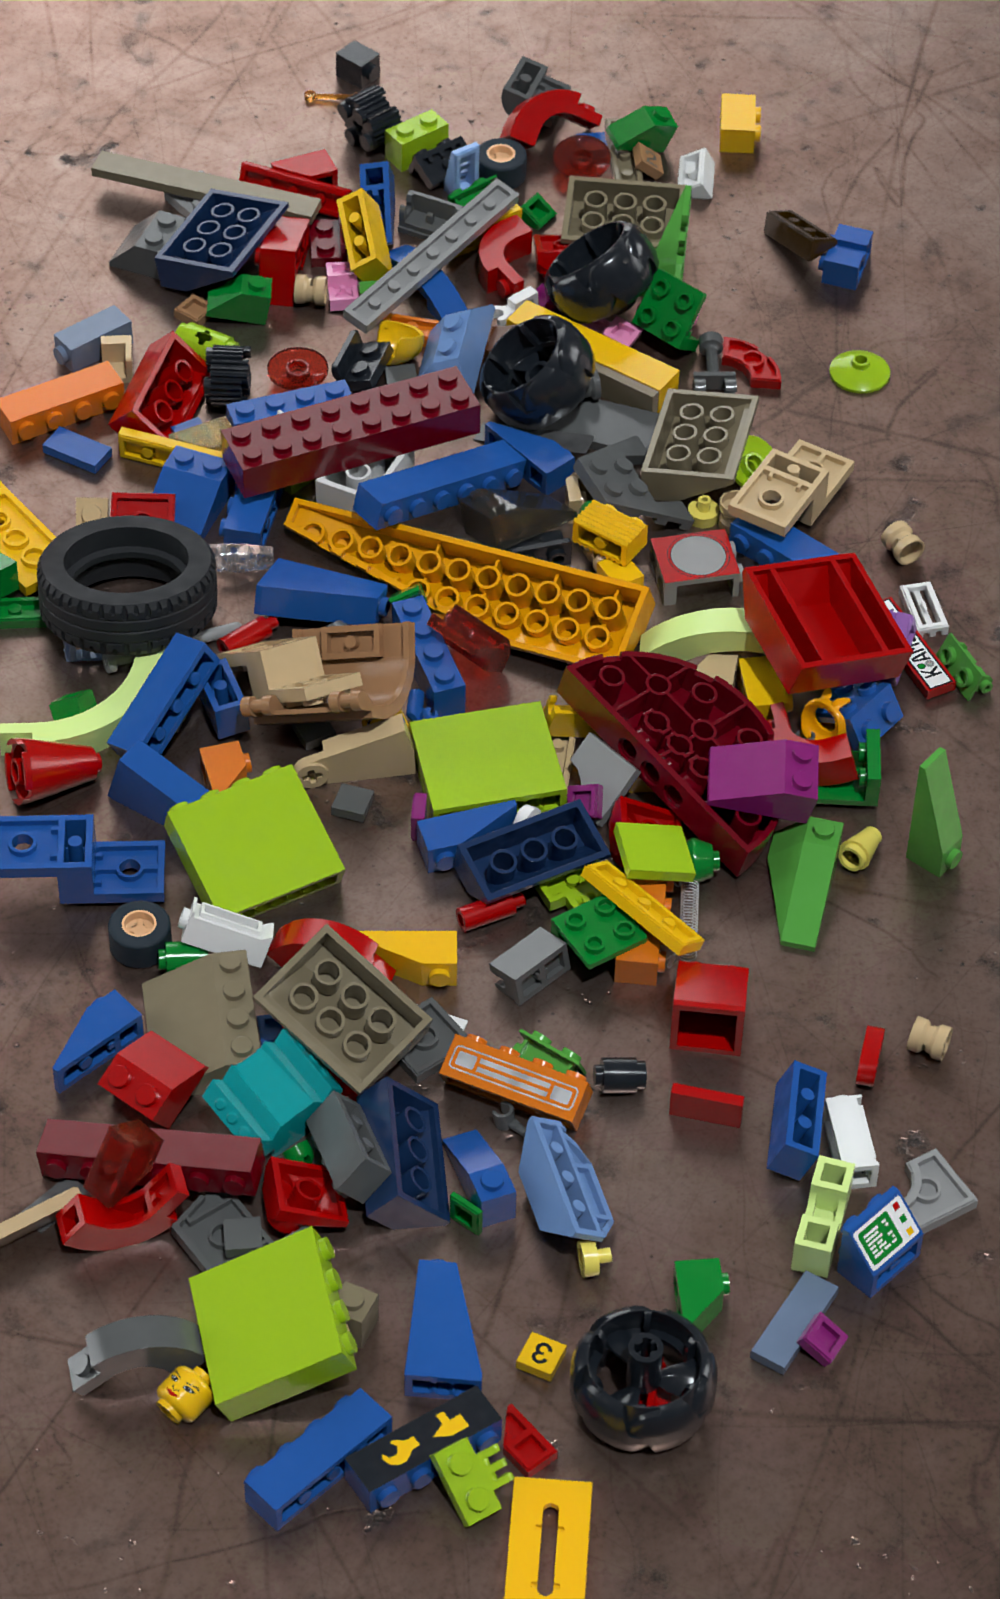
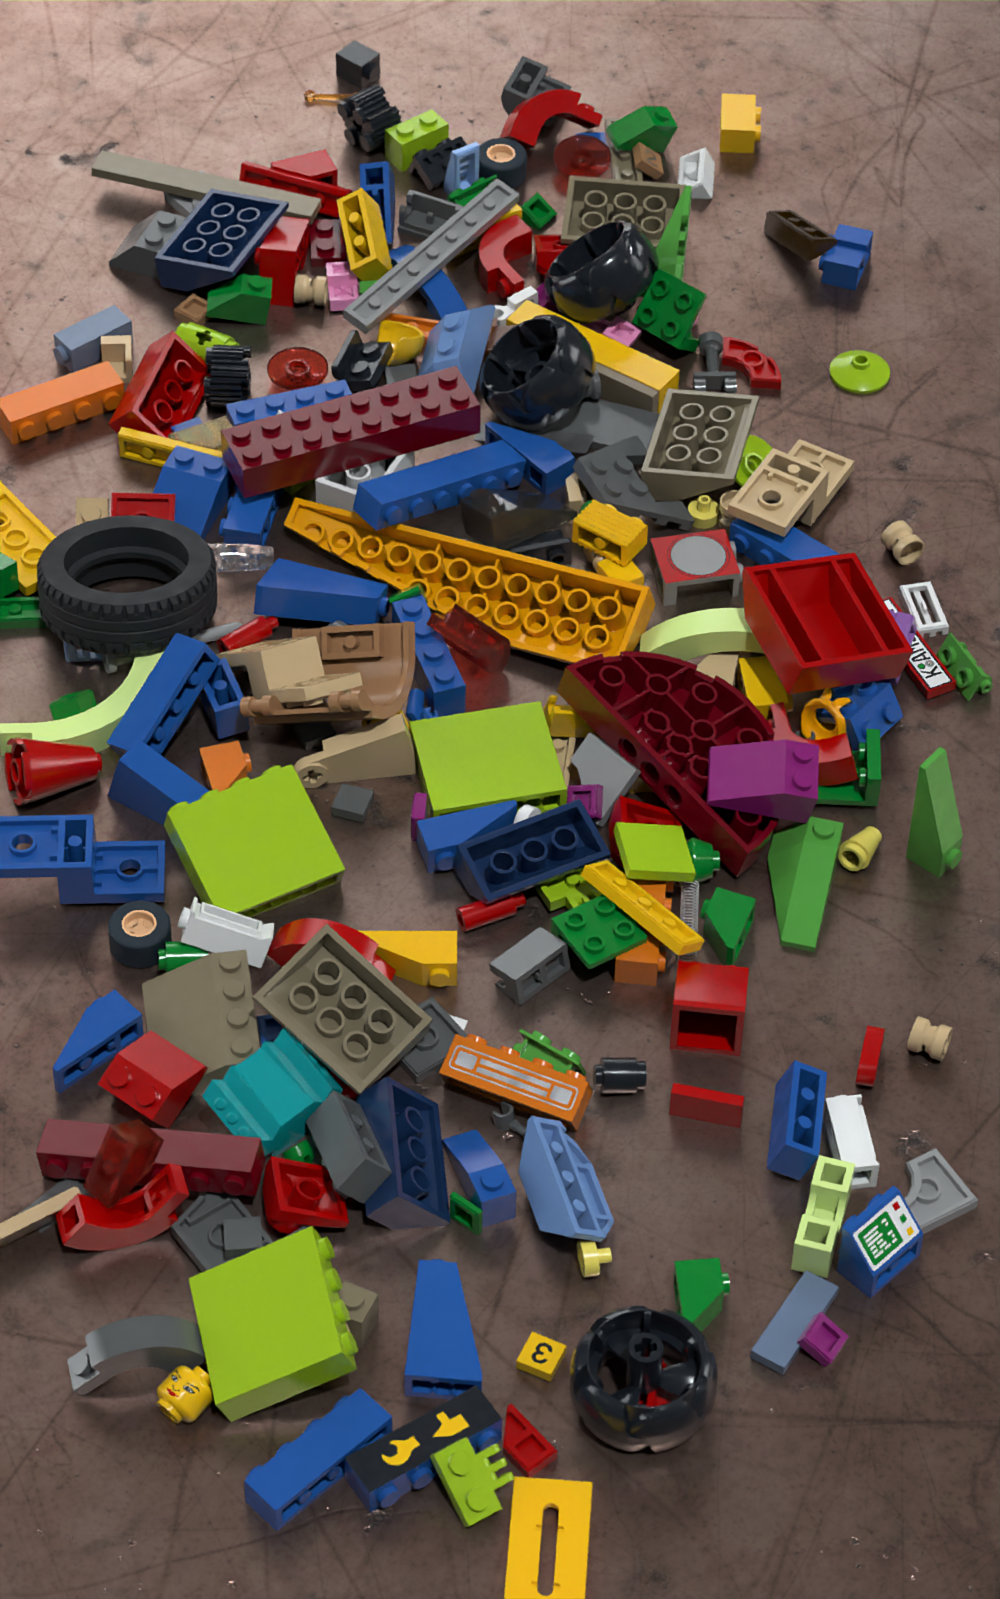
tile [42,426,112,474] -> none
none -> green slope [700,887,756,965]

